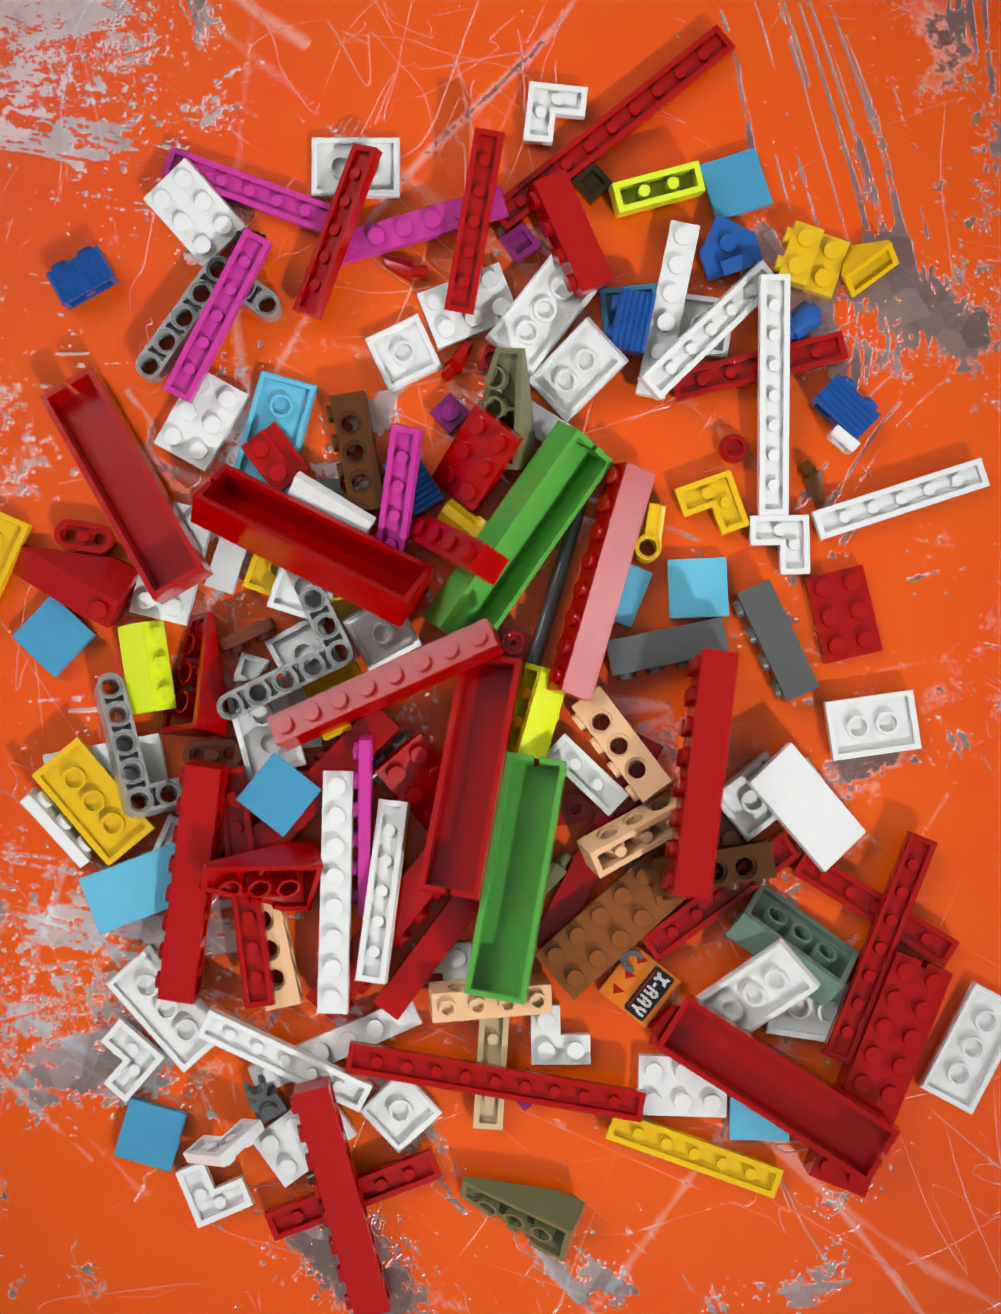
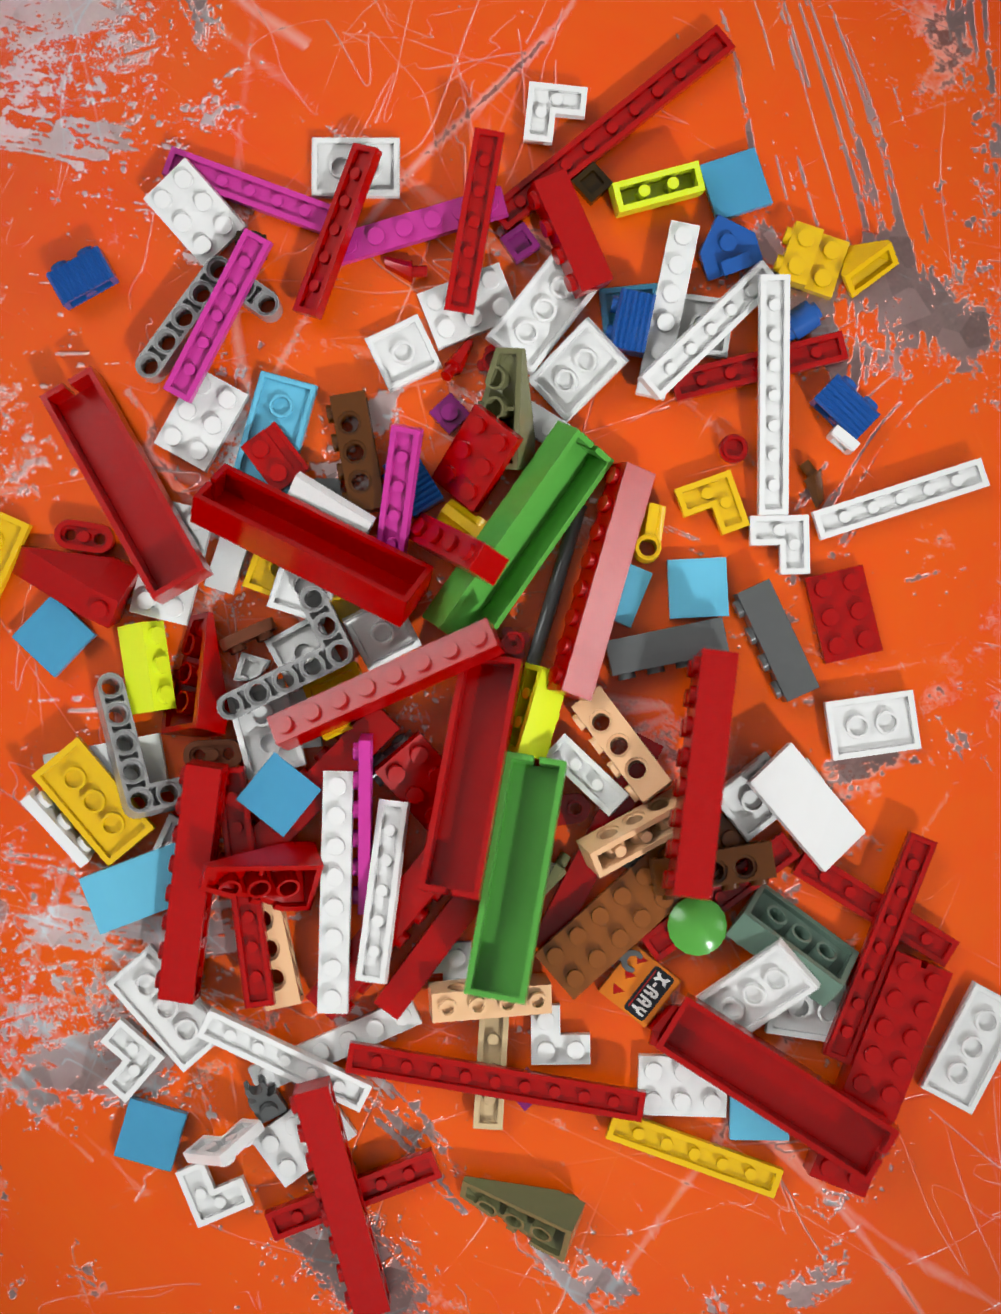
white tile [360,1080,443,1153] -> none
none -> bright green dish [667,898,727,956]

